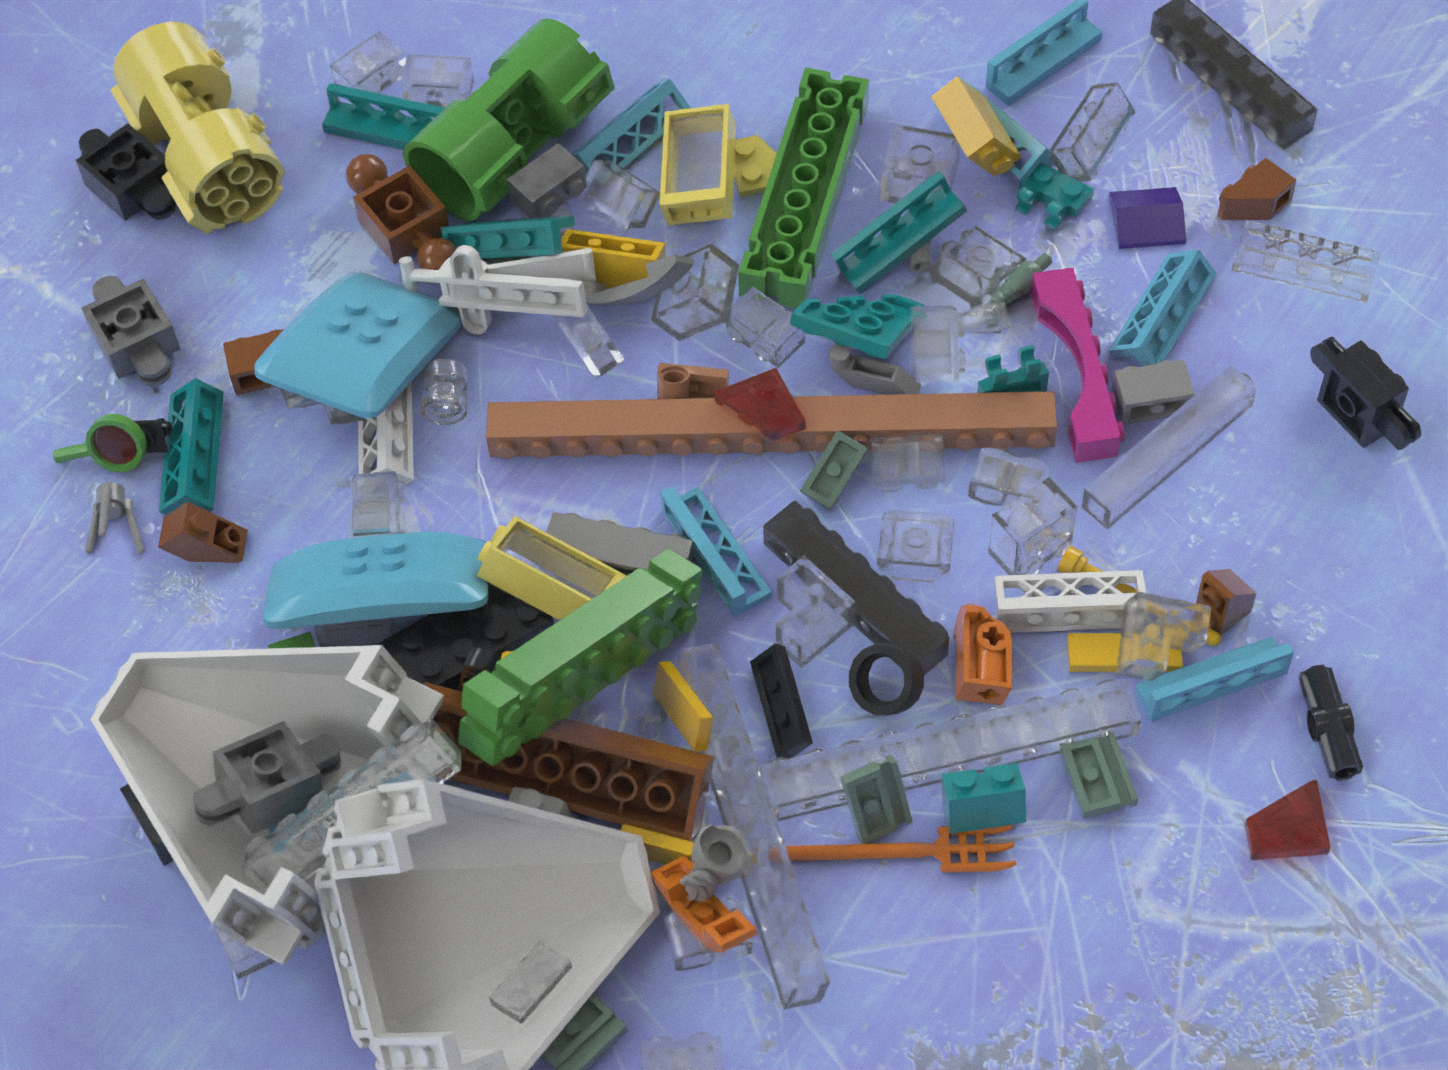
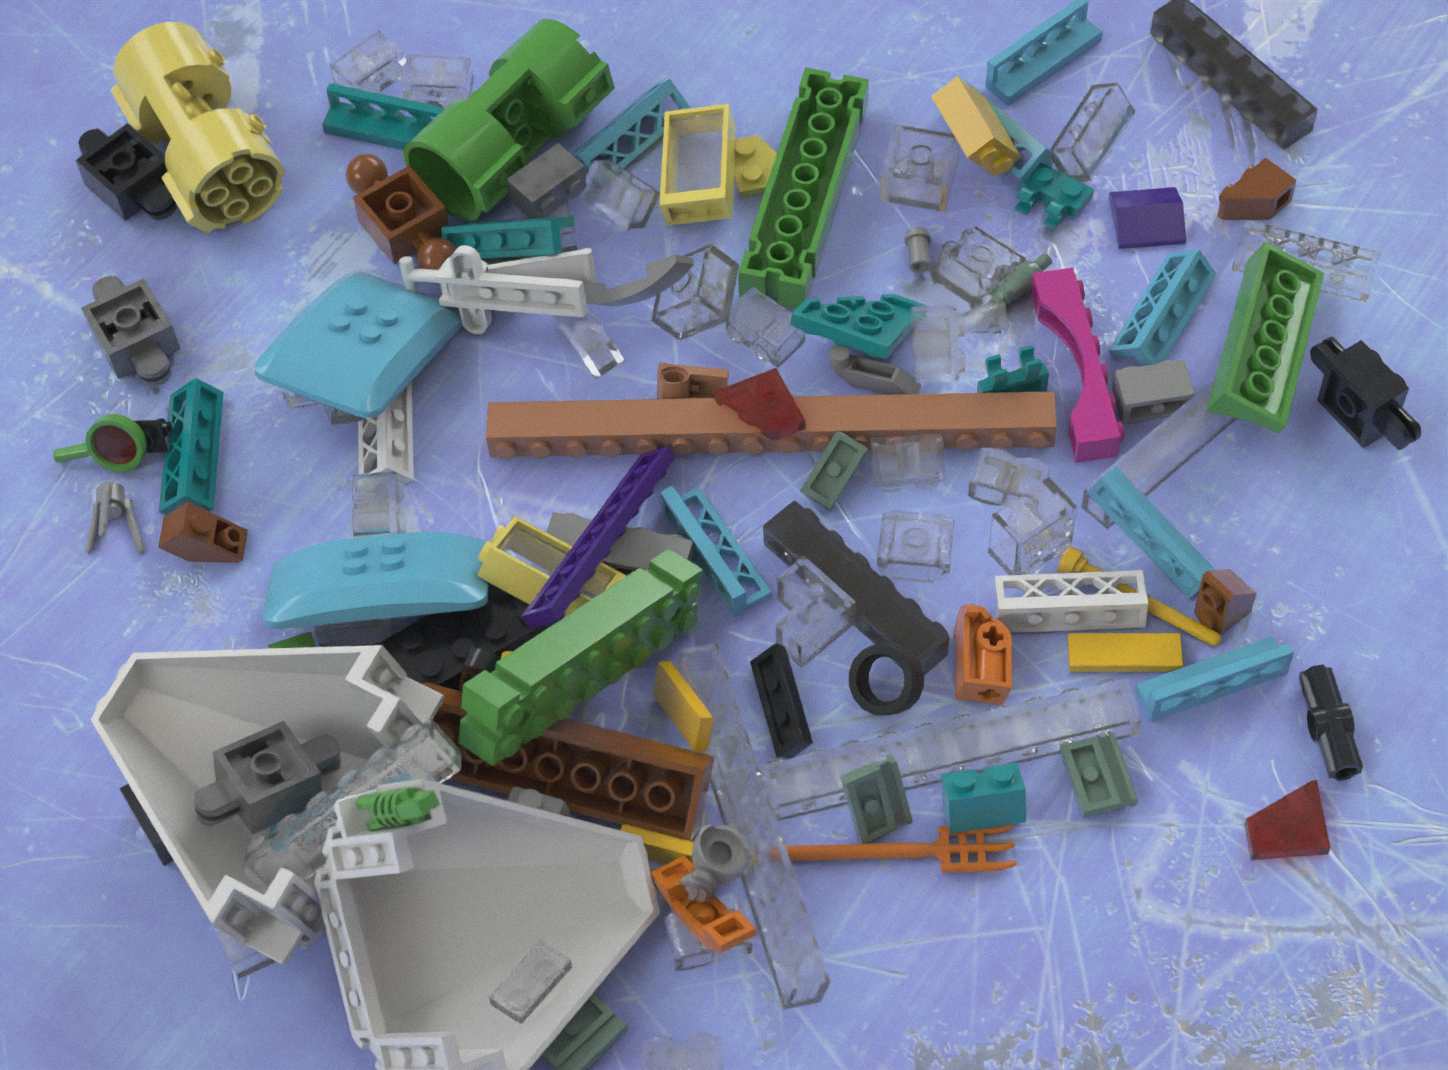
dark orange slope [223,329,284,395] -> none
clear wheel [421,359,468,425] -> none
yellow brick [561,229,665,289] -> none
teal fence [830,170,967,295] -> none
clear brick [1116,592,1211,681] -> none
none -> bright green hinge [355,787,440,831]
none -> dark purple plate [521,446,675,628]
none -> medium azure fence [1087,466,1216,598]
none -> bright green arch [1206,241,1324,434]

